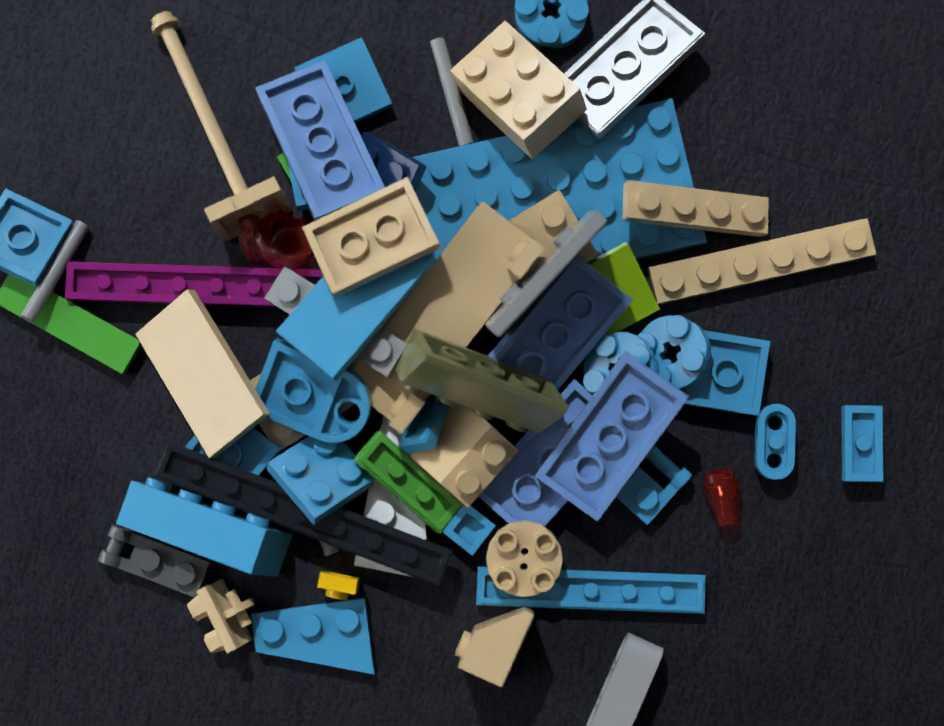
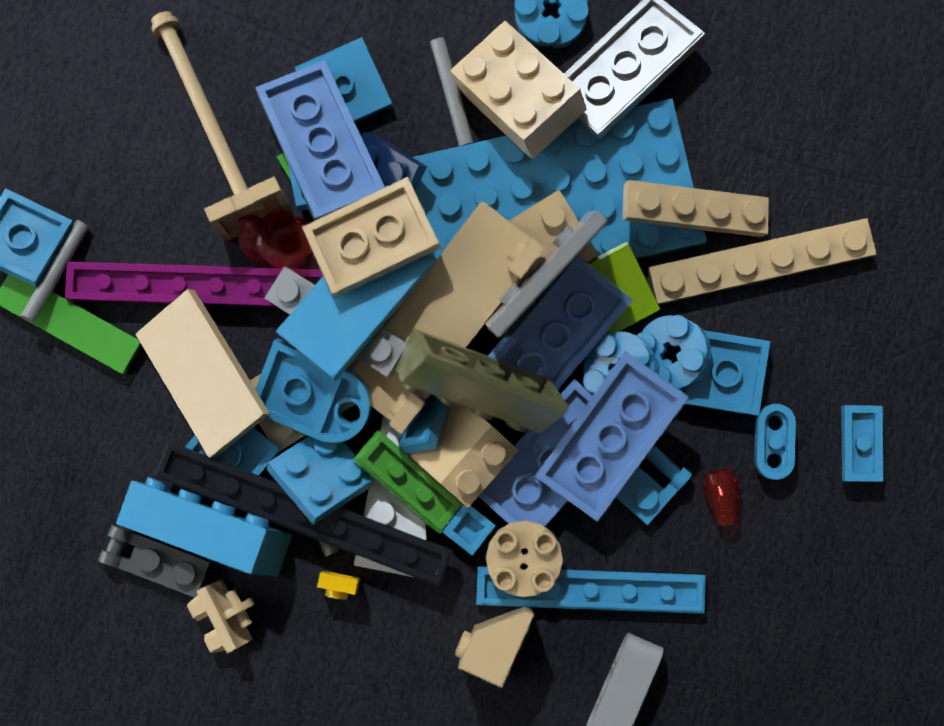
dark azure wing [251,598,375,674] -> none

